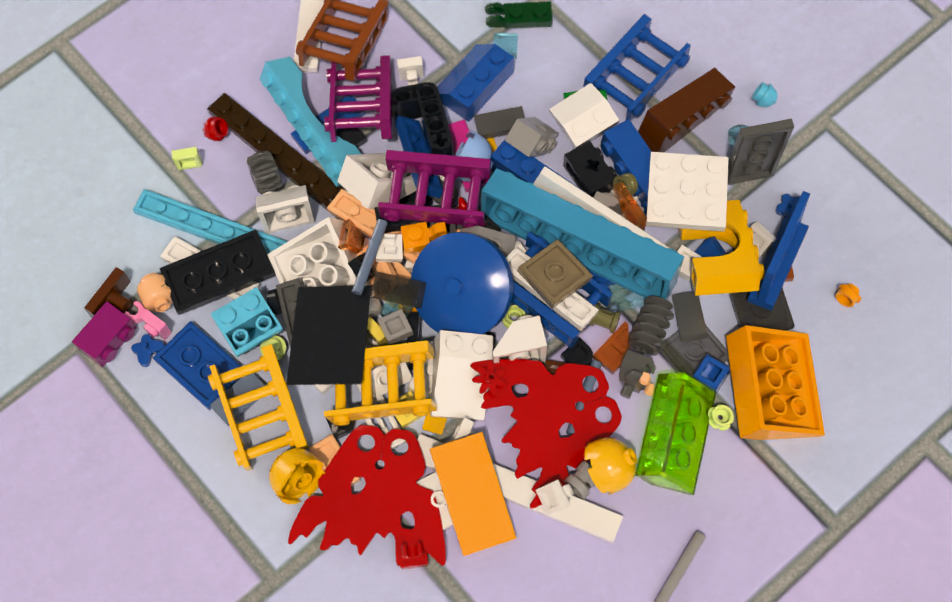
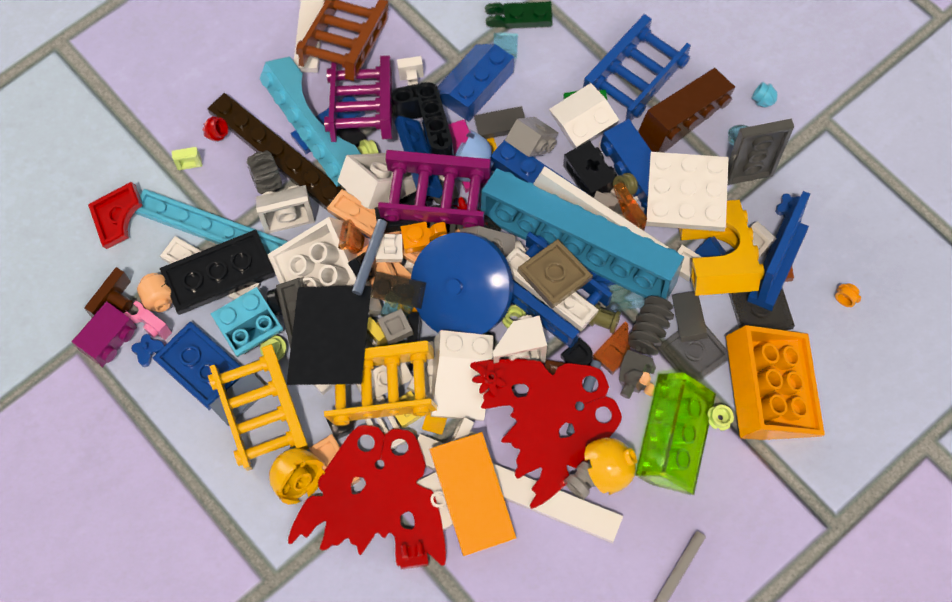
white tile [536,480,574,515] -> none
blue slope [693,354,730,394] -> none
none -> red tile [88,182,143,249]
none -> yellowish green plate [357,139,378,154]

